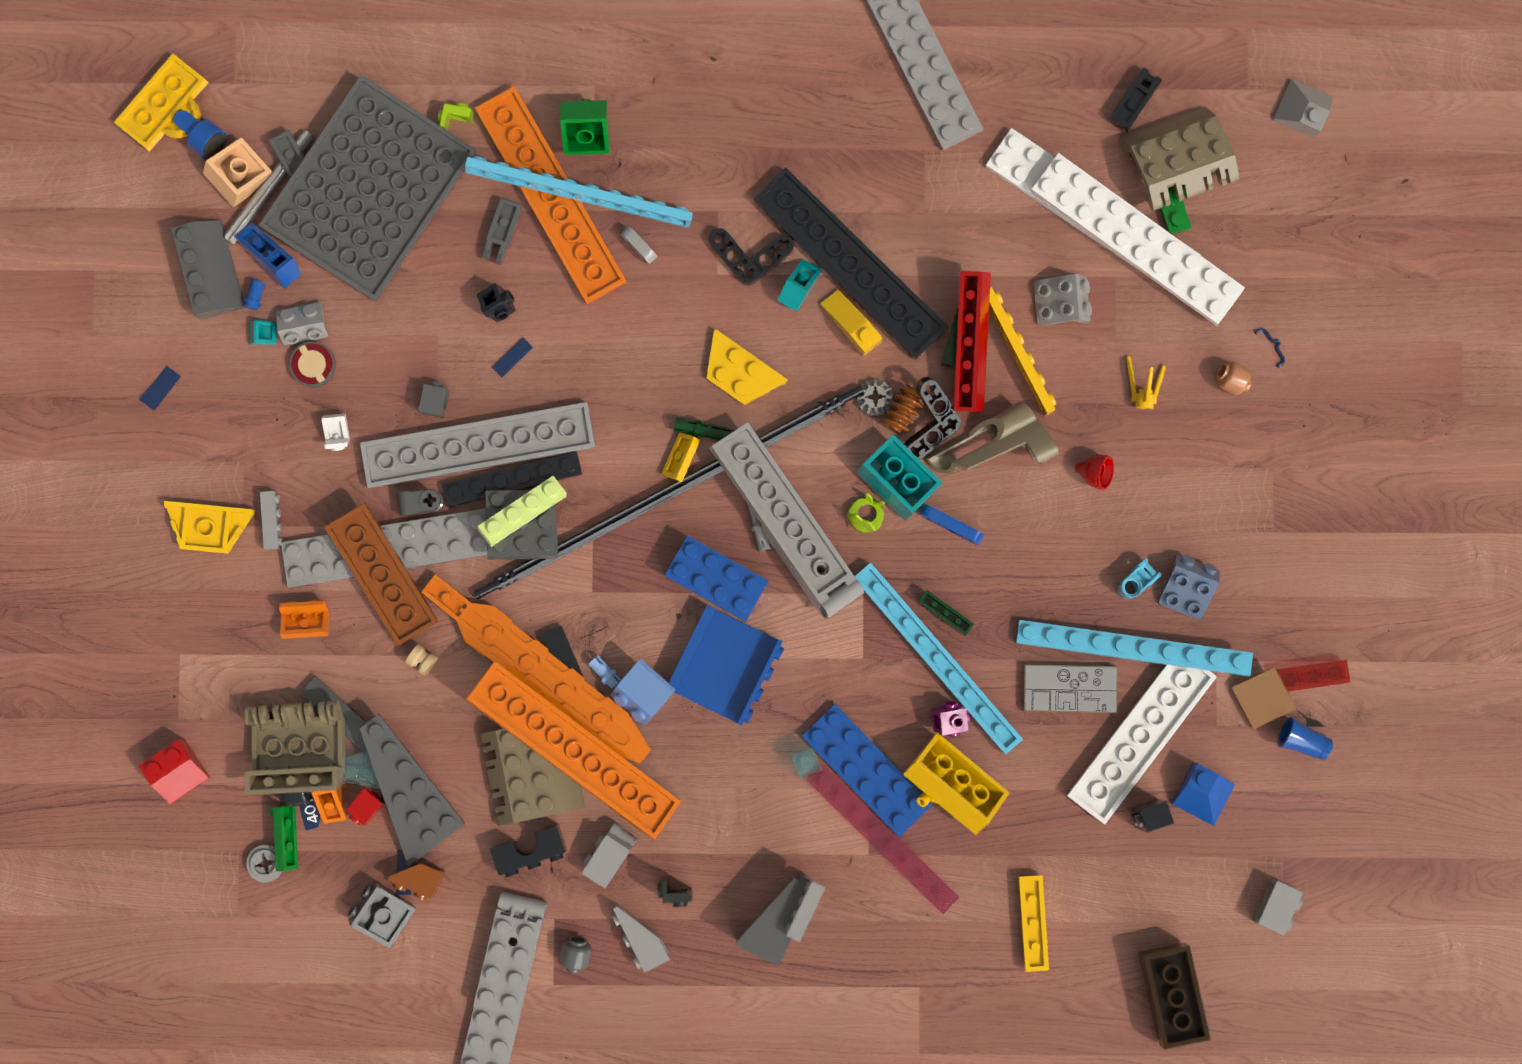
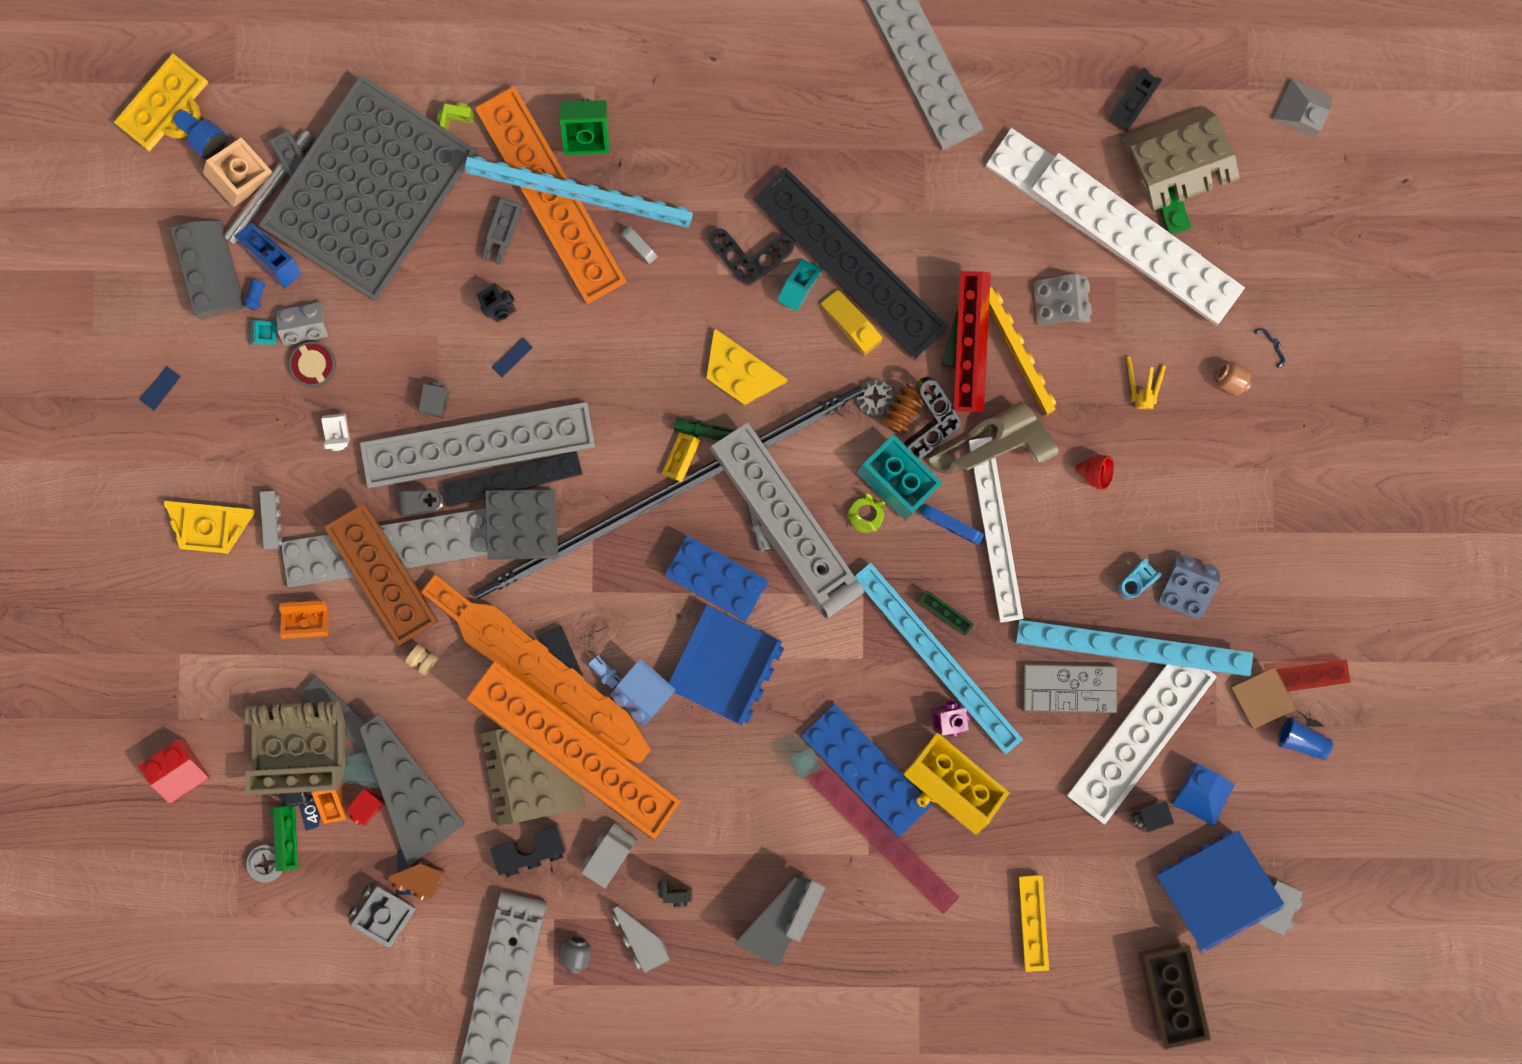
yellowish green plate [477,476,567,547] -> none
none -> white plate [968,437,1023,623]
none -> blue panel [1156,830,1285,954]

